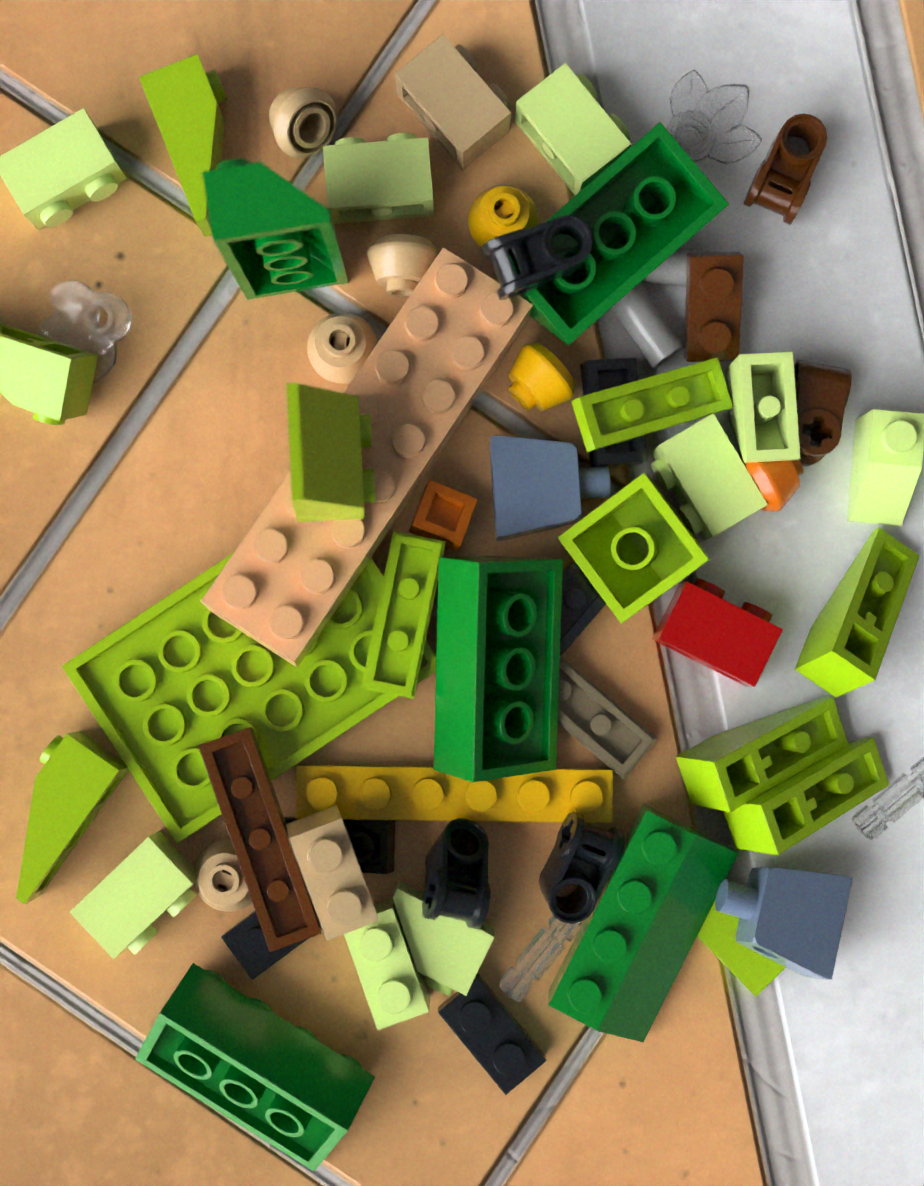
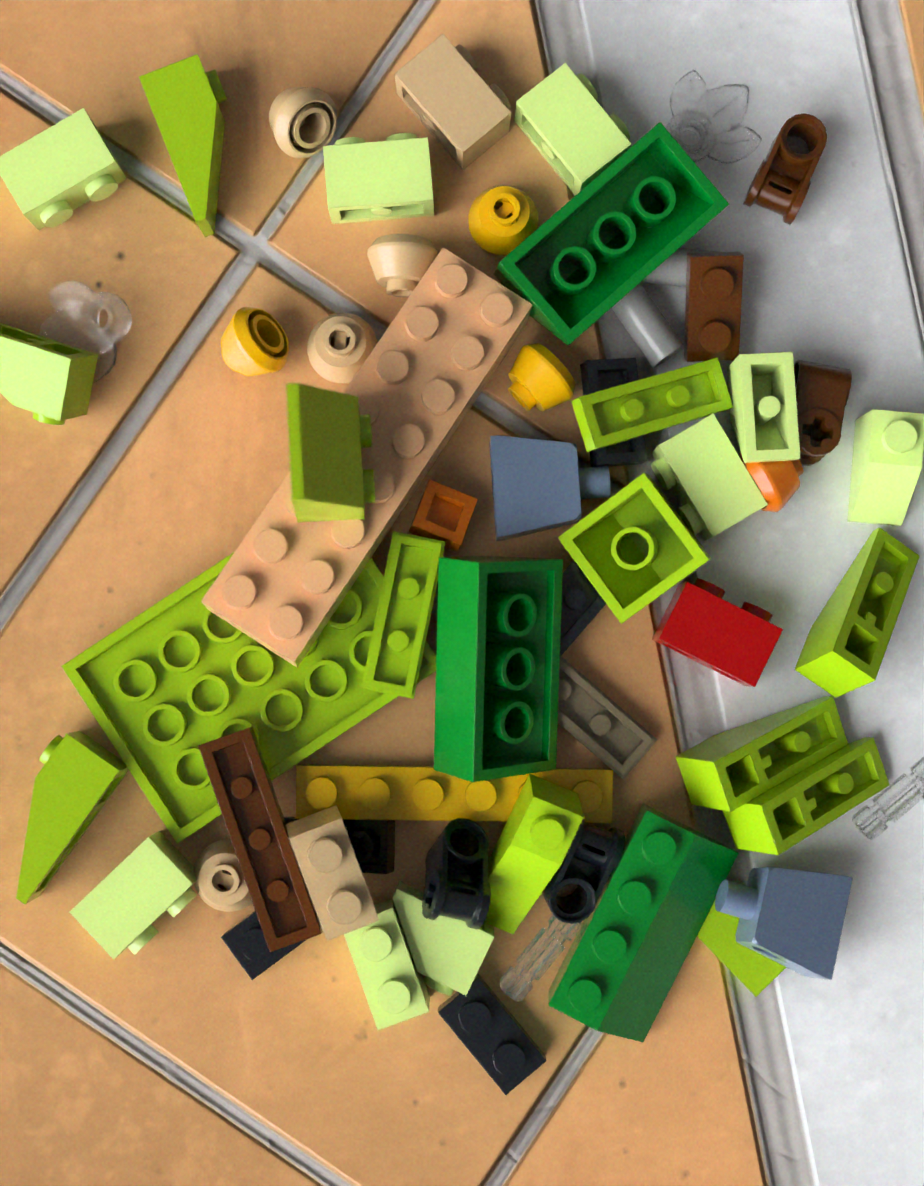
green slope [135,963,375,1171] -> none
green slope [202,159,348,300] -> none
black piece [481,215,592,300] -> none
none -> yellow cone [221,307,289,376]
none -> lime slope [484,774,584,934]

